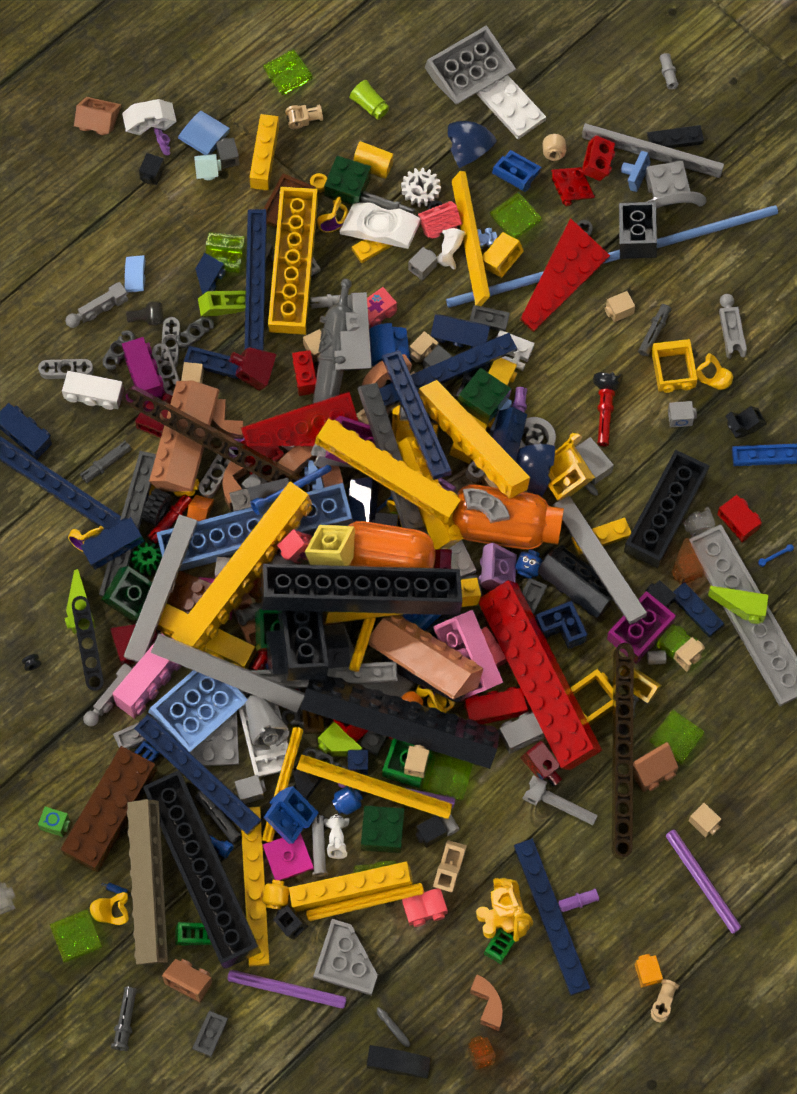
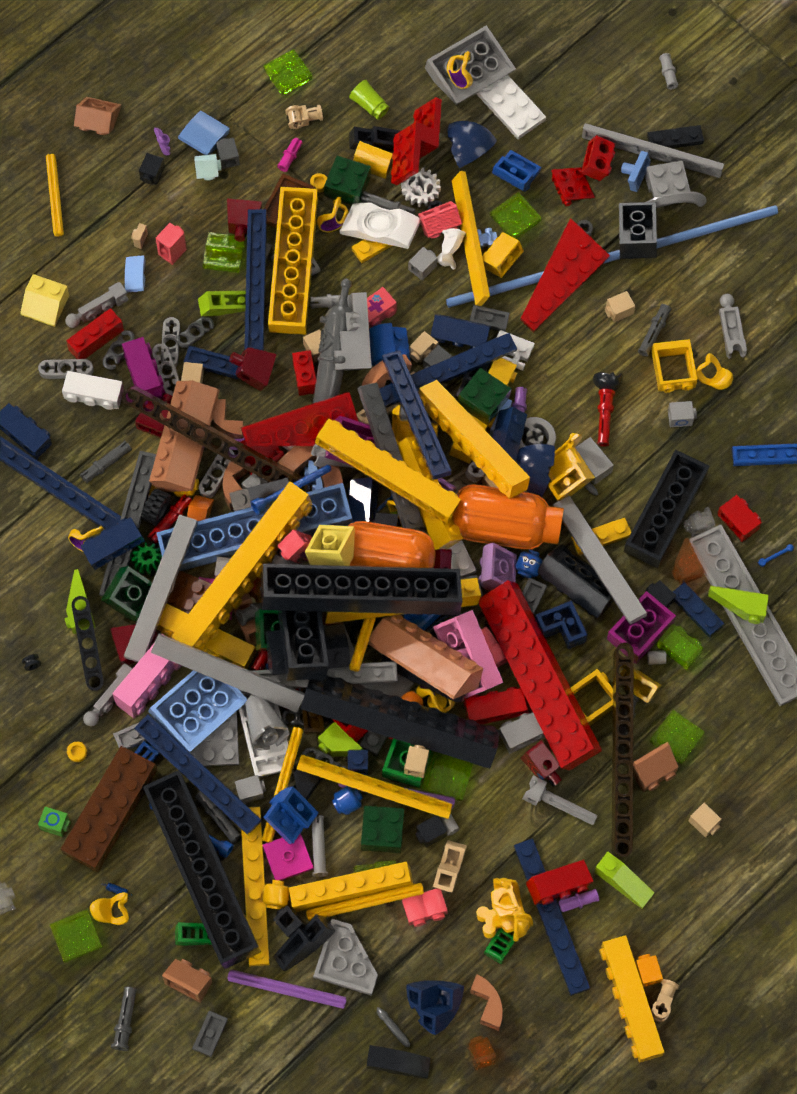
white brick [122,99,176,135] -> none
clear smoke pin [126,301,164,326] -> none
dark tan brick [127,799,168,965] -> none
dark blue slope [195,253,226,294] -> none
yellow brick [249,114,279,190] -> none
white animal [324,814,349,859] -> none
light grey tile [463,488,510,523] -> none
tan head [542,134,566,161] -> none
medium lavender axle [666,830,741,933] -> none
tan brick [674,637,705,672] -> none
black brick [726,406,767,438] -> none
none -> light yellow slope [20,274,69,327]
none -> yellow axle [46,154,64,237]
none -> red brick [66,308,124,359]
none -> yellow tile [67,742,87,762]
none -> tan plate [132,223,148,249]
none -> coral brick [156,223,187,265]
none -> dark red torso [227,198,262,242]
none -> black slope [273,914,335,971]
none -> dark pink axle [277,138,302,172]
none -> black slope [349,126,400,151]
none -> red bracket [391,97,442,185]
none -> dark blue brick [406,981,464,1035]
none -> yellow piece [447,51,473,89]
none -> red brick [526,860,593,905]
none -> lime slope [594,852,654,909]
none -> yellow brick [599,935,664,1063]

